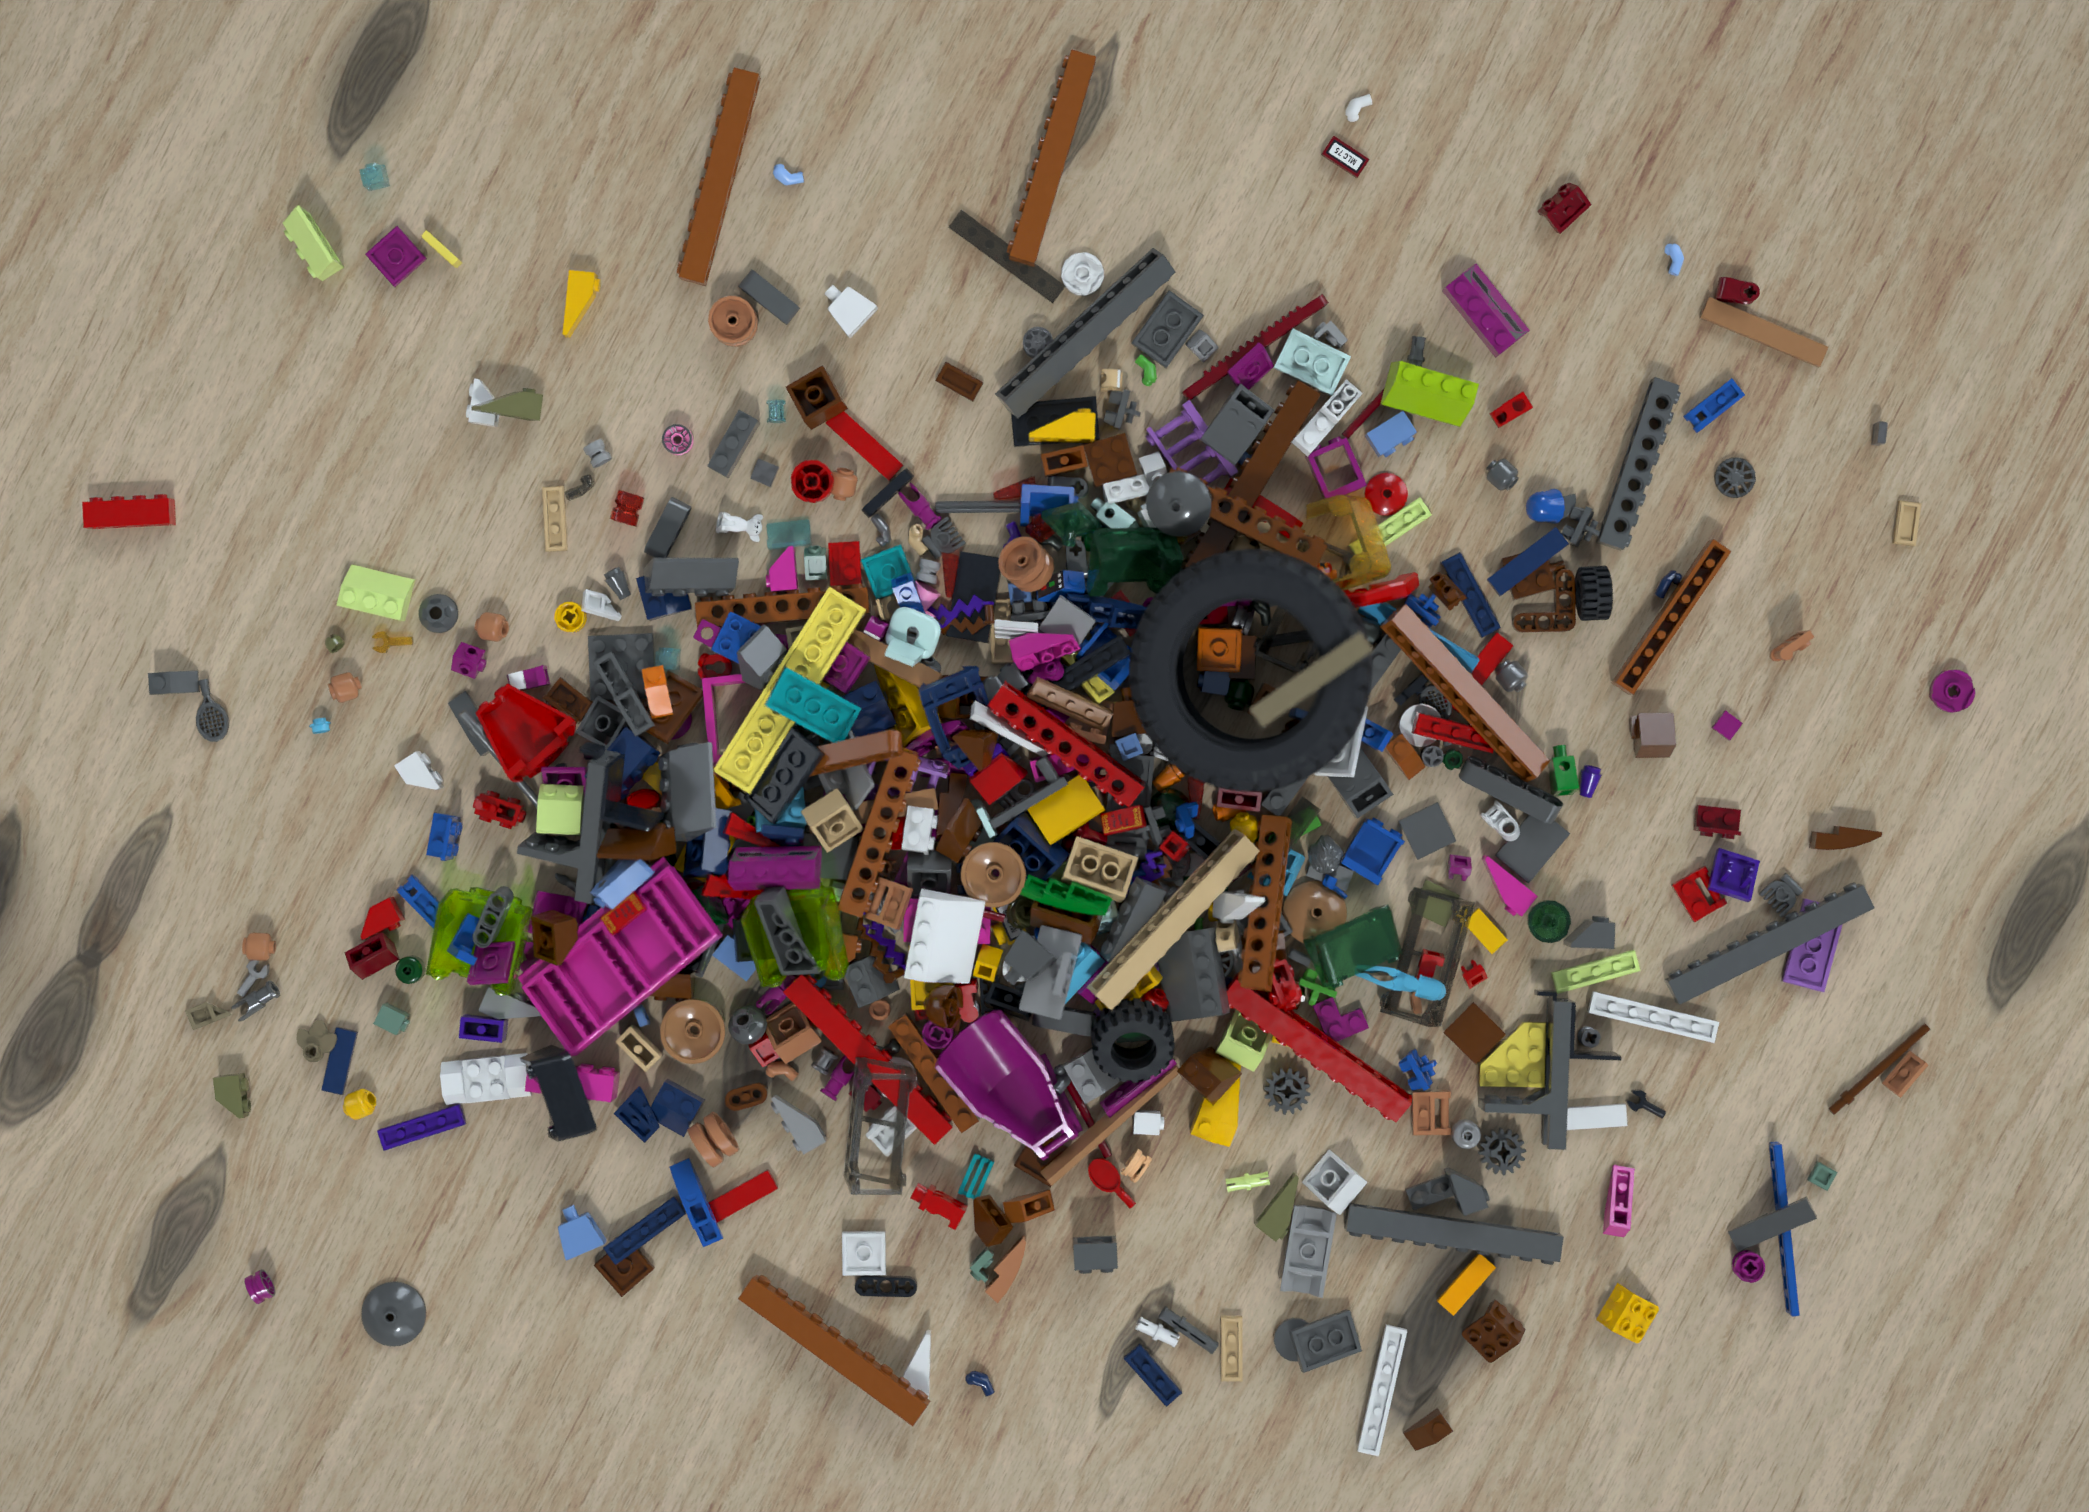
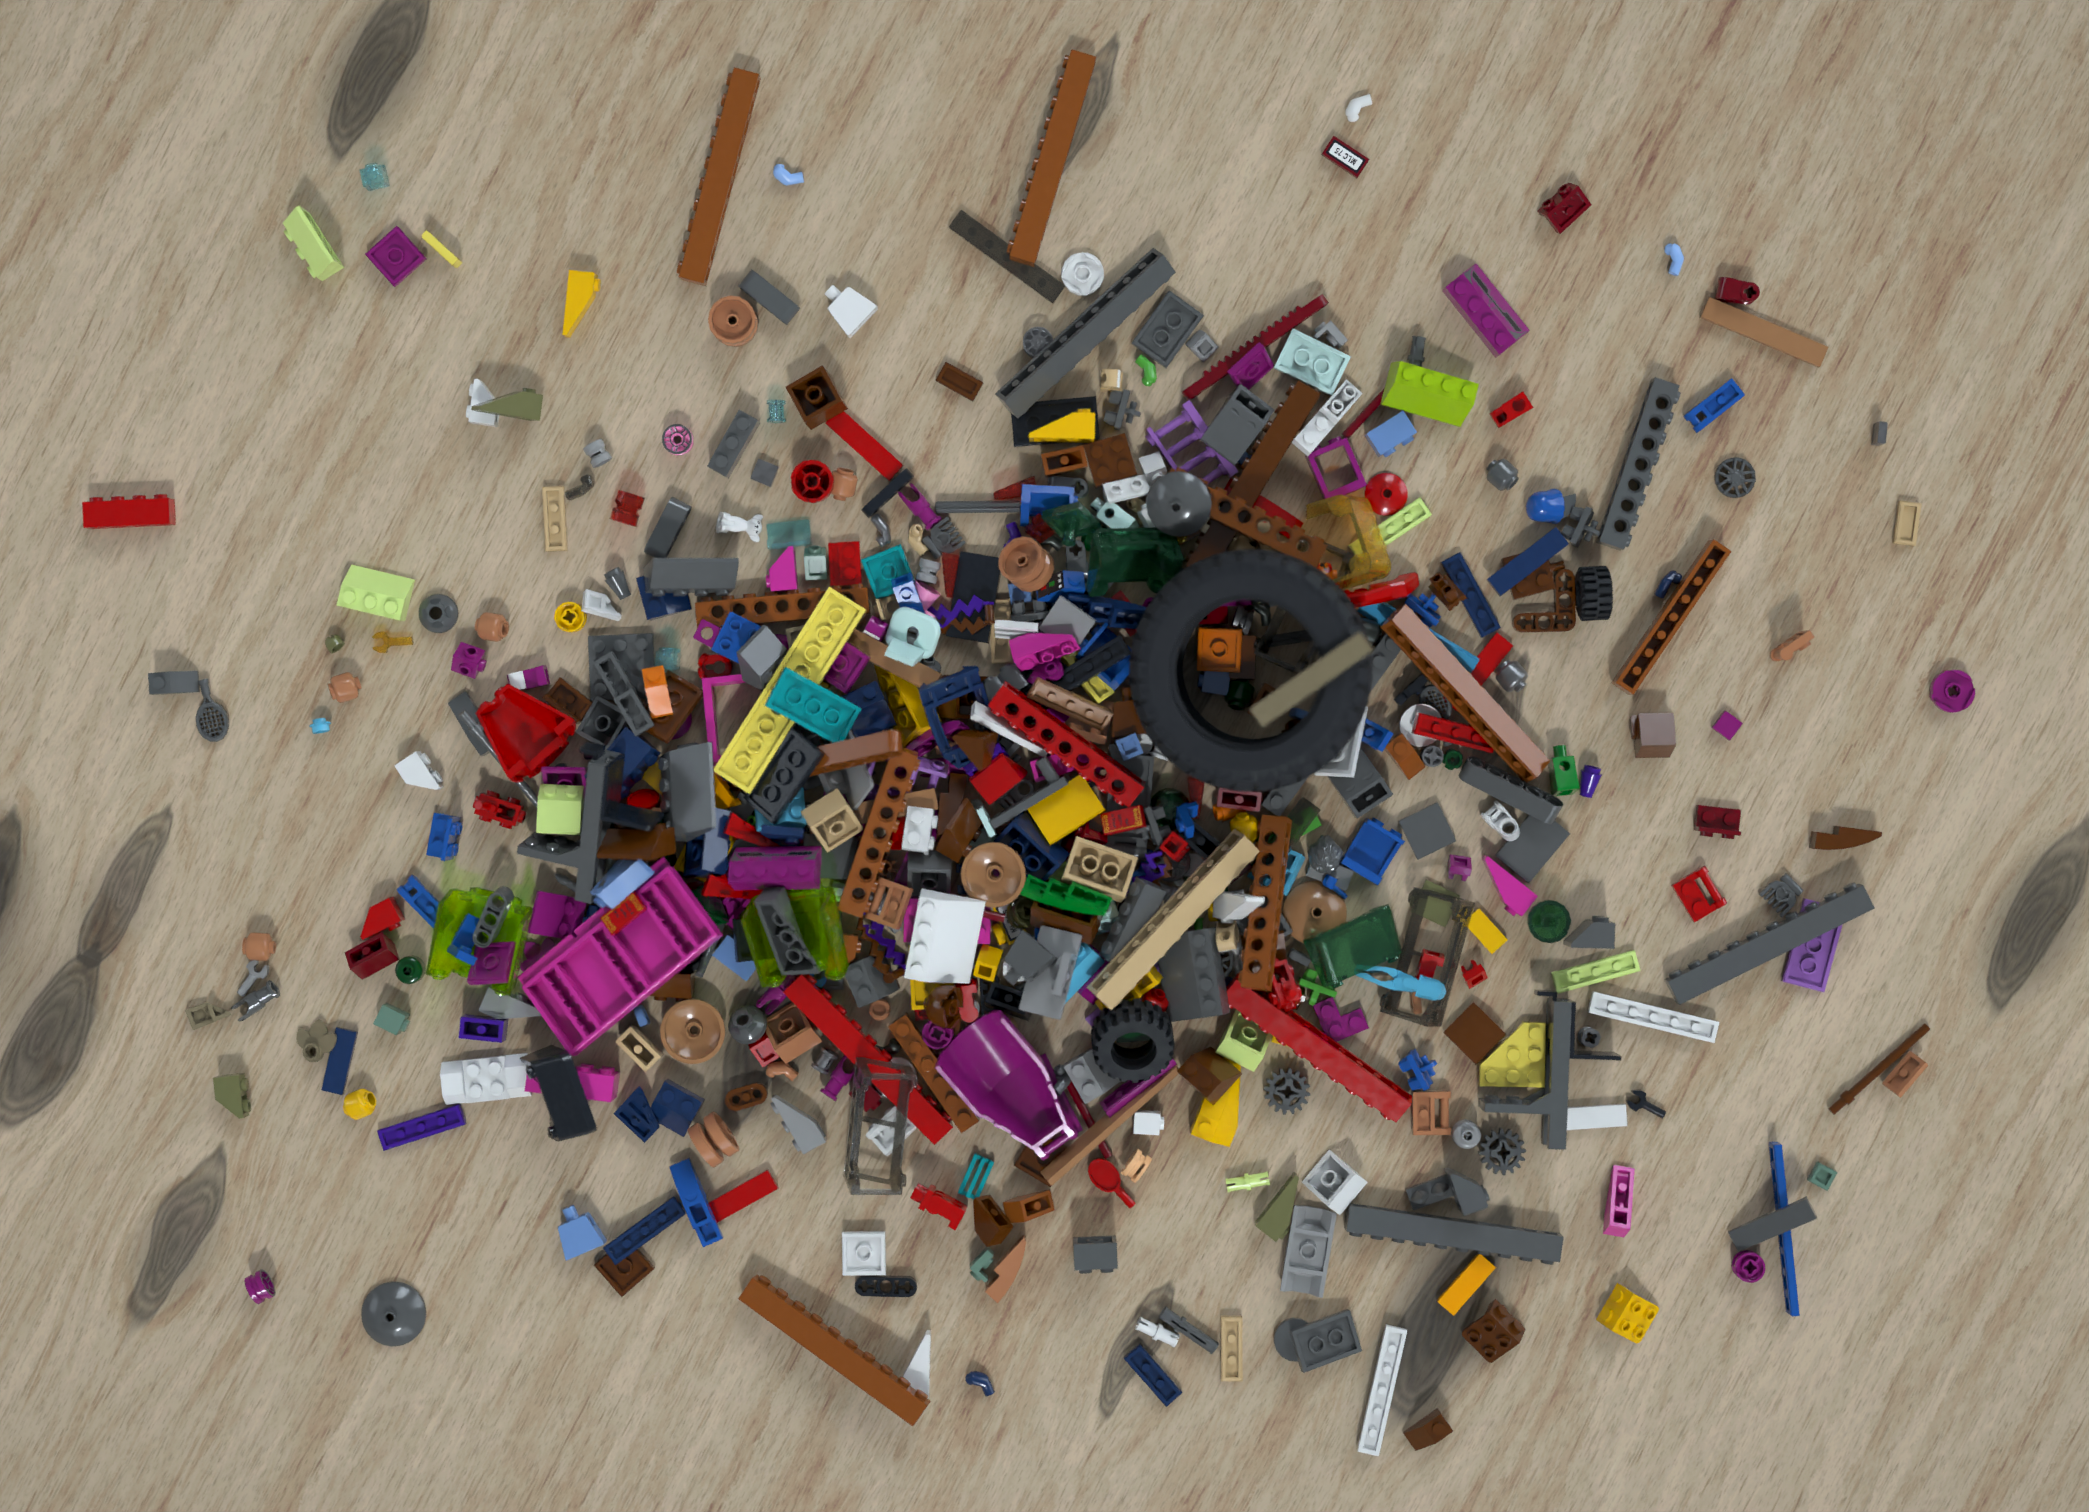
reddish brown slope [531,910,579,966] -> none
dark grey beam [1032,1007,1096,1036] -> none
orange cone [1152,763,1185,792] -> none
dark purple plate [1707,848,1760,902] -> none

